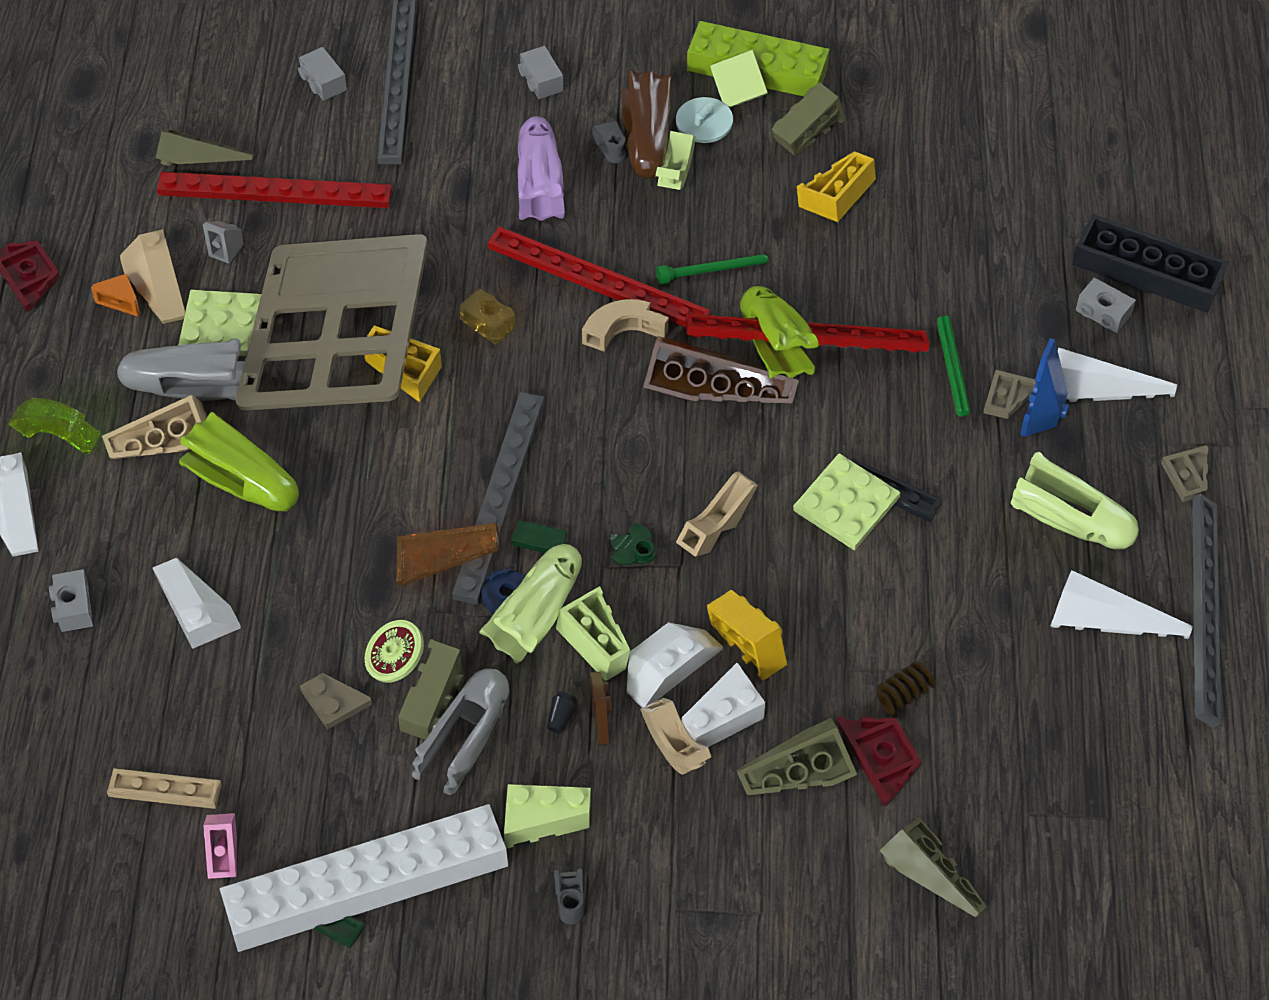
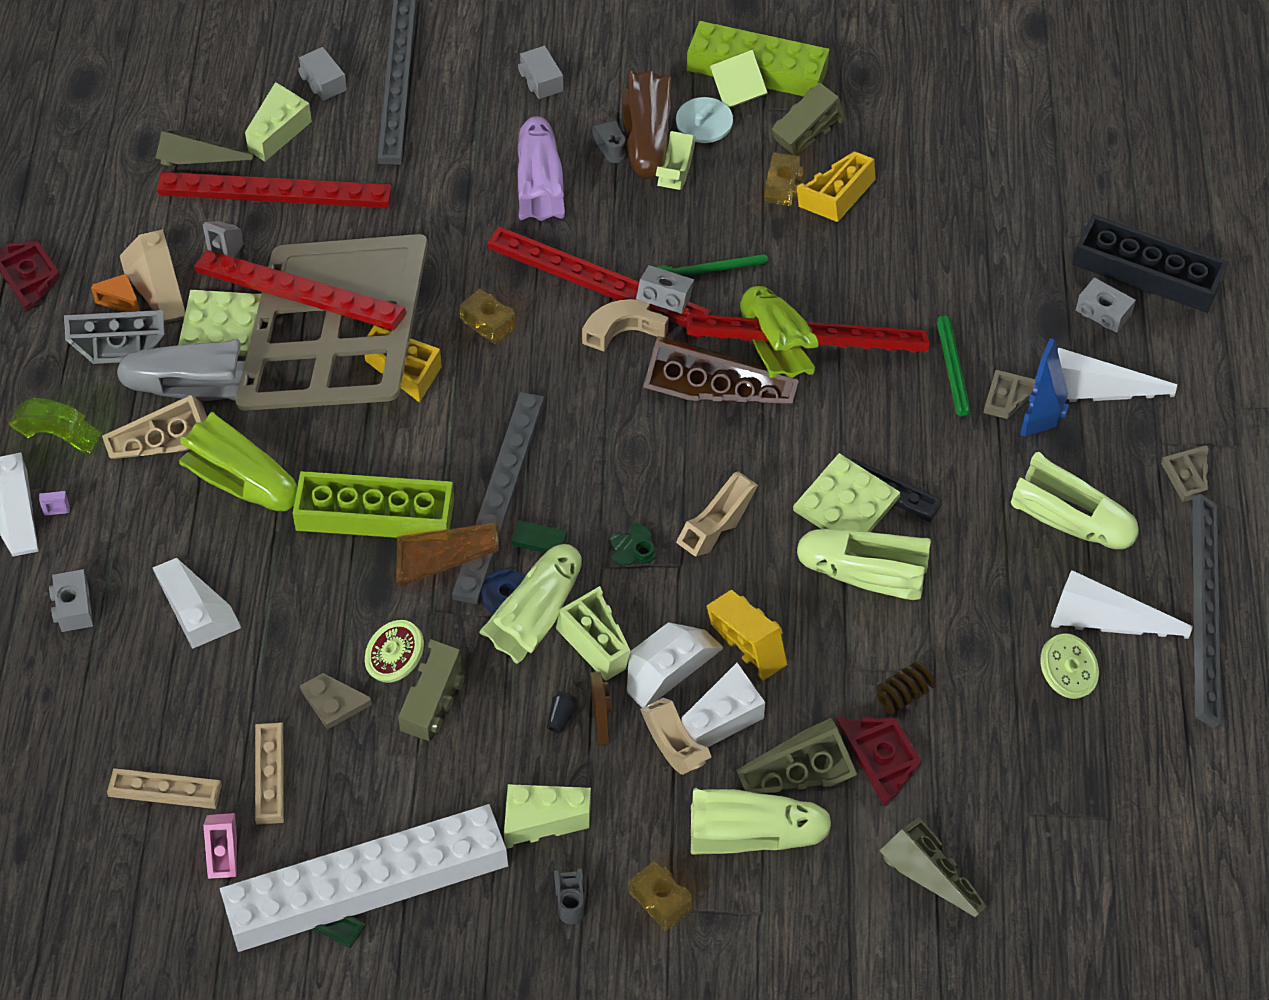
light grey piece [412,669,509,795] -> none
none -> lavender tile [39,491,70,515]
none -> light grey wedge [64,310,165,364]
none -> red plate [194,250,407,330]
none -> yellowish green wedge [245,82,312,161]
none -> tan tile [255,722,284,825]
none -> lime brick [293,471,454,541]
none -> clear yellow brick [629,861,692,931]
none -> light grey brick [636,265,694,314]
none -> yellowish green piece [691,788,831,854]
none -> clear yellow brick [764,152,804,206]
none -> yellowish green piece [797,529,931,600]
none -> yellowish green shield [1041,634,1099,699]

